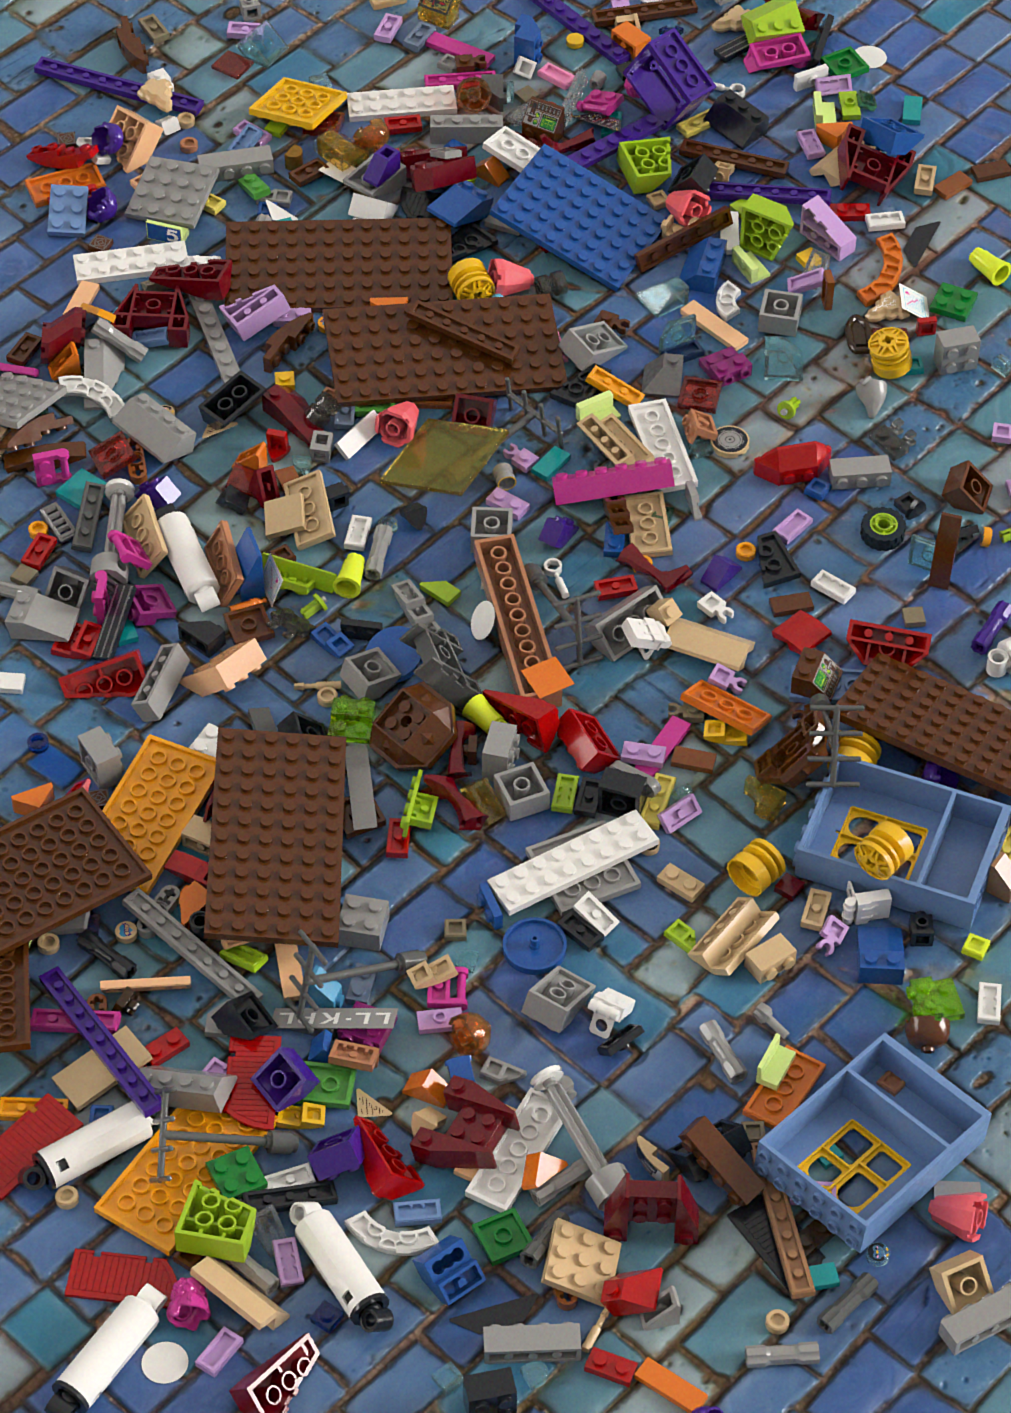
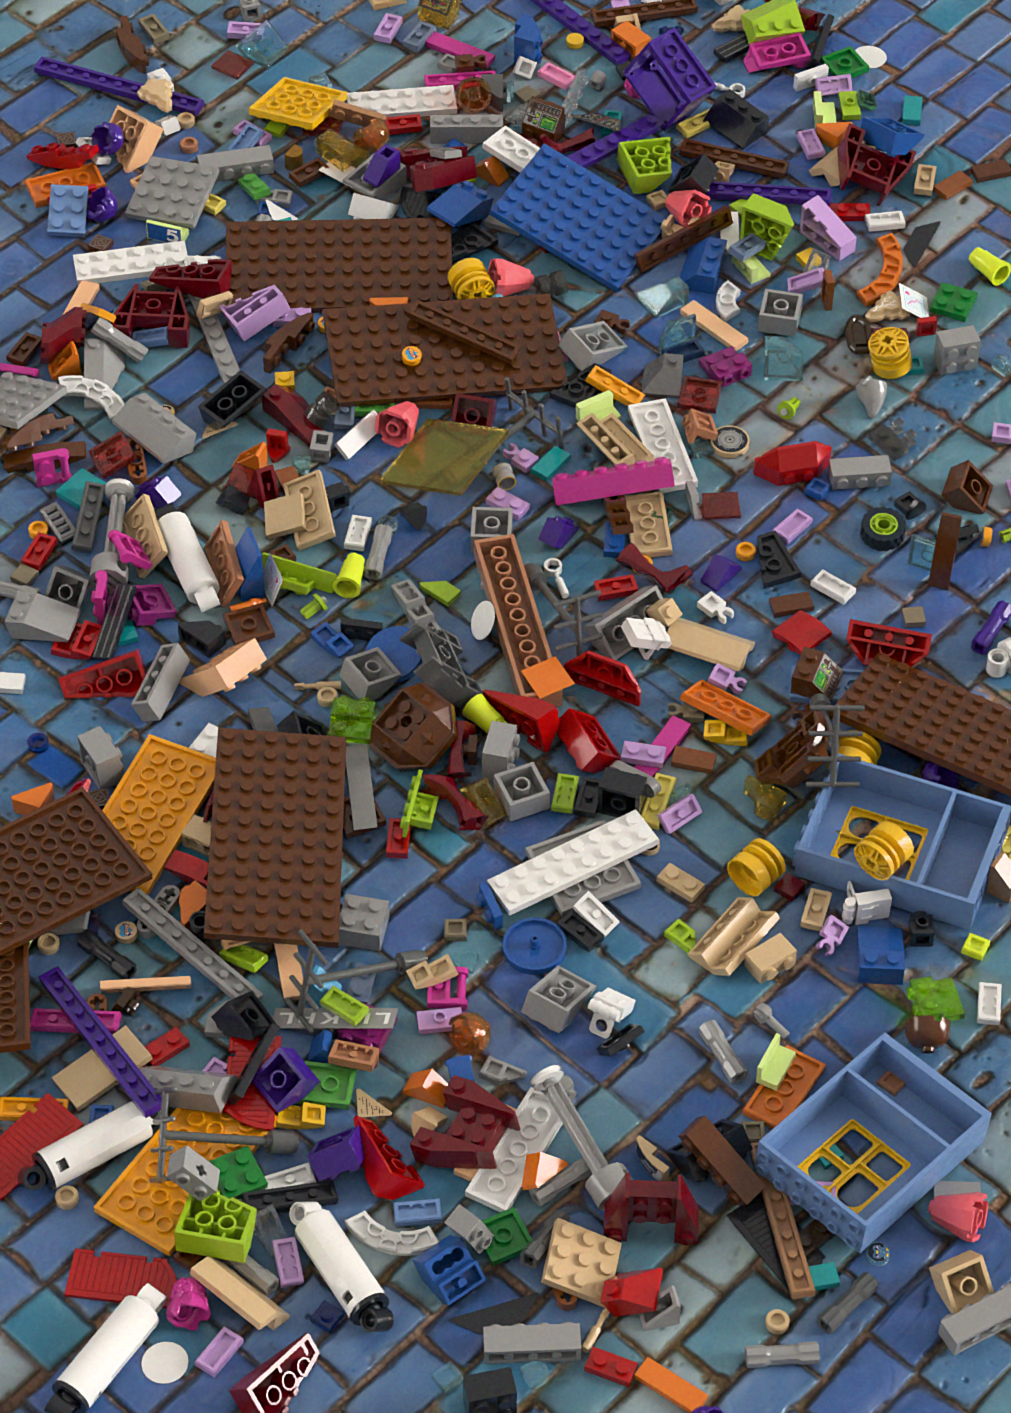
clear smoke plate [266,608,316,640] -> none
dark pink plate [576,89,624,116] -> none
none -> light grey brick [166,1145,220,1201]
none -> tan tile [196,291,233,319]
none -> black tile [227,1023,280,1106]
none -> lime plate [319,986,369,1027]
none -> medium nougat plate [329,99,386,132]
none -> light orange tile [402,346,422,366]
none -> light grey brick [444,1204,494,1254]
none -> red wedge [564,650,641,707]
none -> clear red piece [702,492,741,519]
none -> sand blue plate [728,233,766,262]

